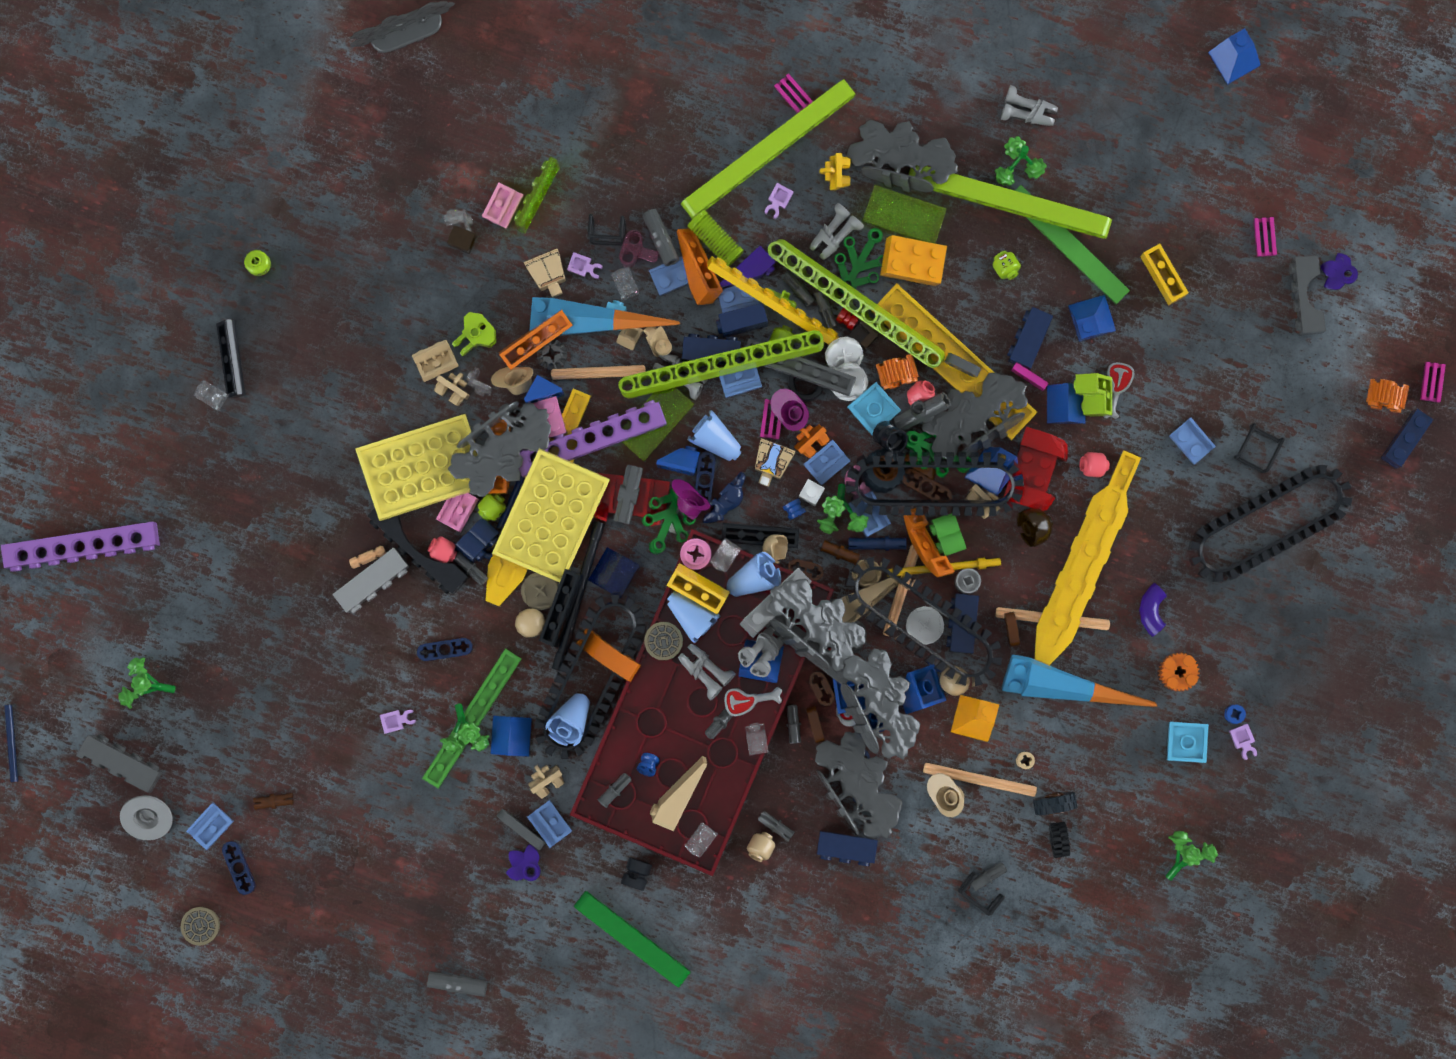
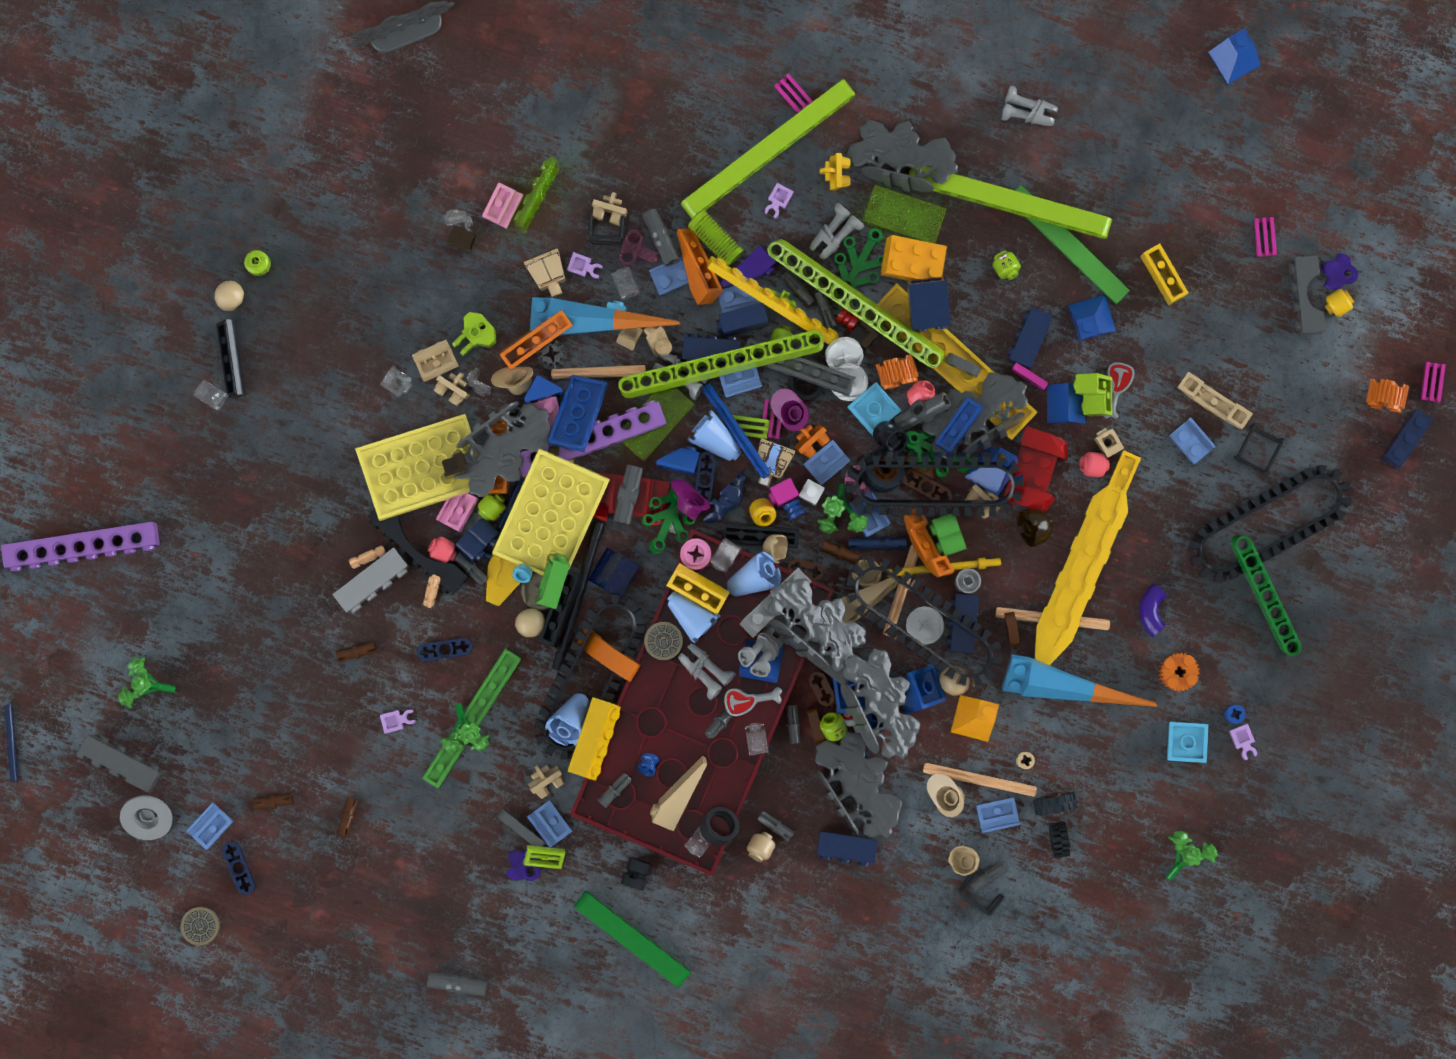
blue slope [491,716,532,757] -> none
bright green plant [995,136,1047,186] -> none
none -> tan hair [215,280,244,311]
none -> reddish brown pin [336,641,376,663]
none -> reddish brown pin [337,797,359,837]
none -> clear brick [380,365,412,397]
none -> light nougat axle [423,574,440,608]
none -> dark brown panel [442,452,469,479]
none -> medium azure tile [512,564,533,583]
none -> lime tile [523,845,566,869]
none -> bright green window [534,552,570,609]
none -> blue tile [547,375,609,452]
none -> yellow brick [568,697,621,781]
none -> tan hips [592,192,627,226]
none -> black tyre [700,806,739,846]
none -> blue axle [702,384,771,479]
none -> lime tile [729,415,770,439]
none -> yellow head [749,498,776,526]
none -> dark pink brick [768,478,799,508]
none -> lime head [820,712,847,741]
none -> dark blue brick [907,277,951,332]
none -> blue tile [934,397,984,452]
none -> tan hair [948,845,980,876]
none -> medium blue plate [976,797,1020,833]
none -> tan brick [1094,428,1124,459]
none -> tan slope [1178,372,1253,430]
none -> green beam [1230,534,1302,656]
none -> yellow head [1325,289,1354,317]

